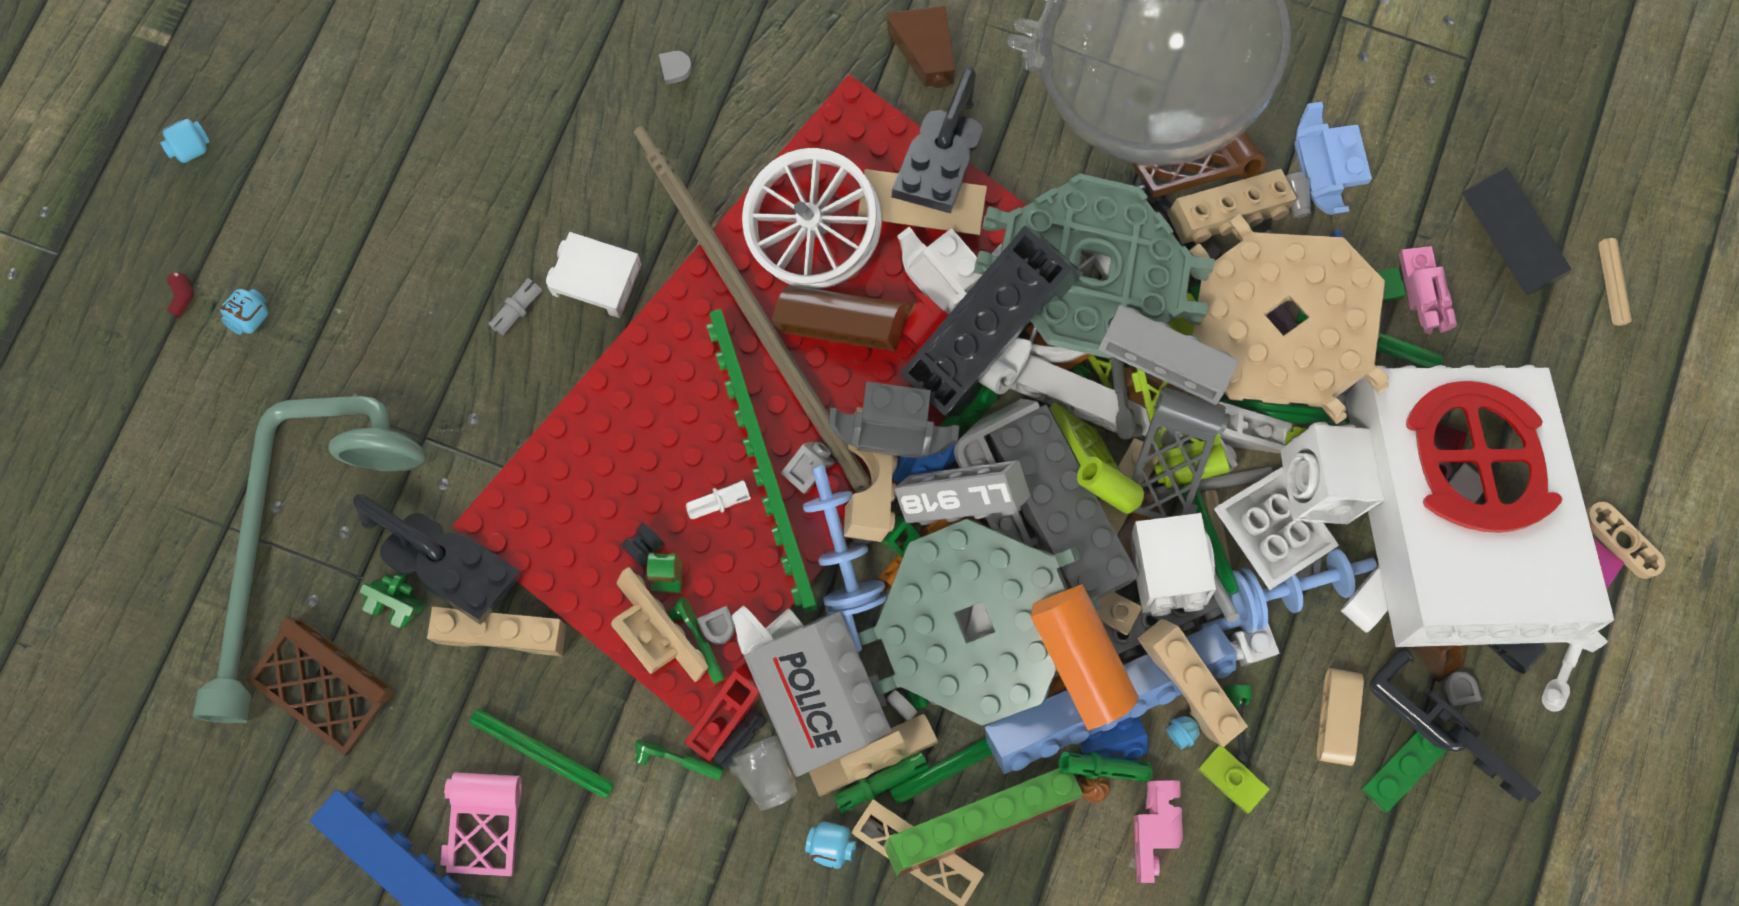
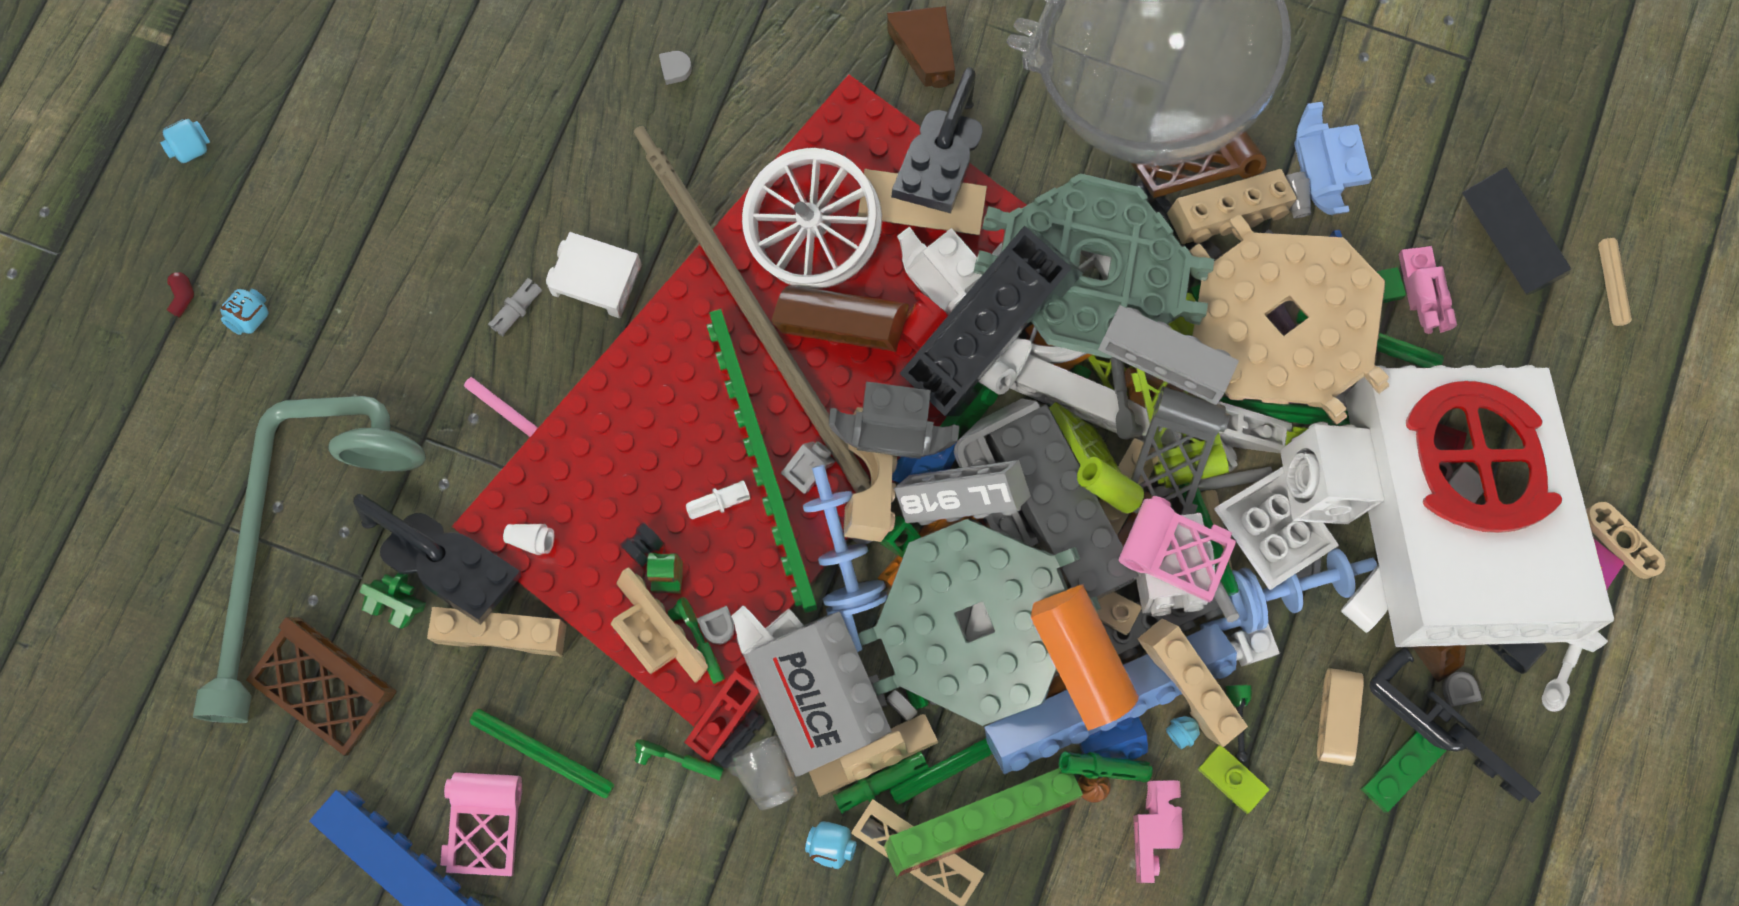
none -> bright pink bar [464,377,538,437]
none -> white cone [503,524,554,555]
none -> bright pink piece [1119,496,1236,602]

